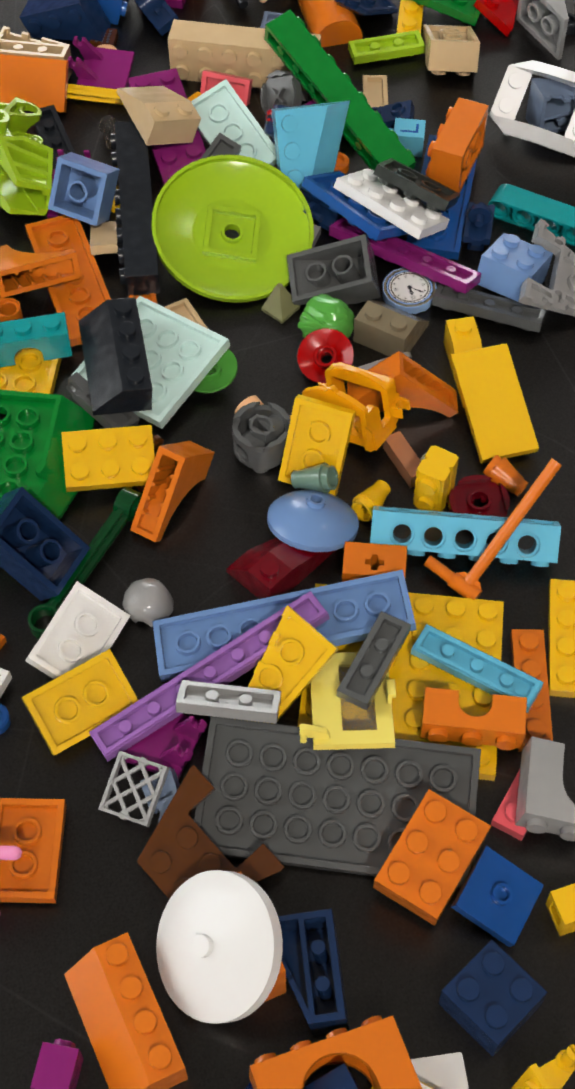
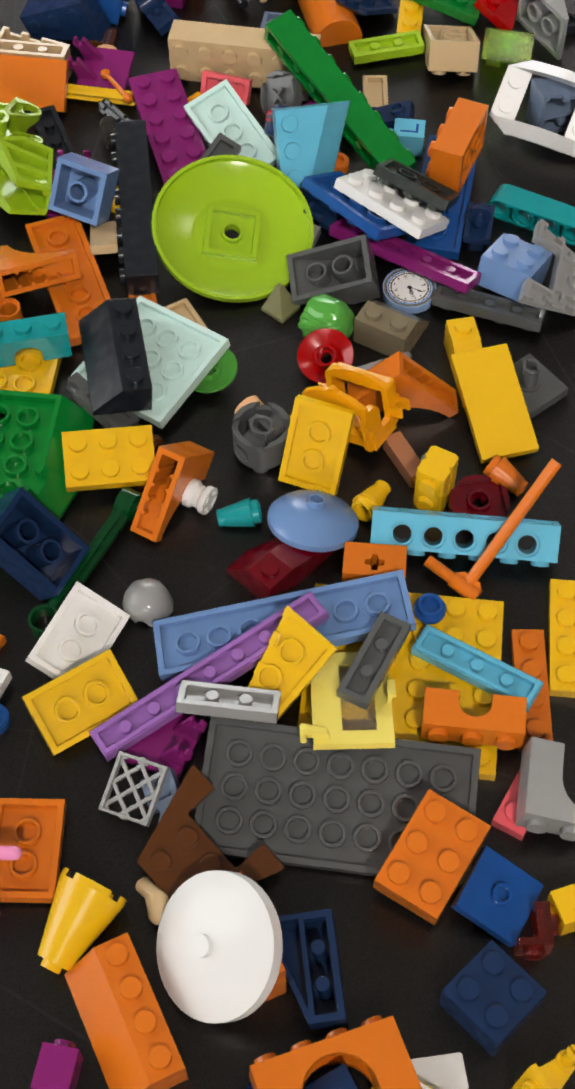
tan slope [116,86,201,146] -> none
sand green cone [291,463,338,493] -> none
none -> yellow cone [37,867,127,975]
none -> black axle [98,98,133,124]
none -> orange hinge [100,69,133,103]
none -> tan arm [135,877,169,925]
none -> white wheel [181,478,218,515]
none -> teal cone [216,497,262,527]
none -> blue plate [414,593,446,625]
none -> clear neon green slope [481,28,535,68]
none -> dark grey tile [513,353,569,419]
none -> clear red bracket [513,901,558,961]

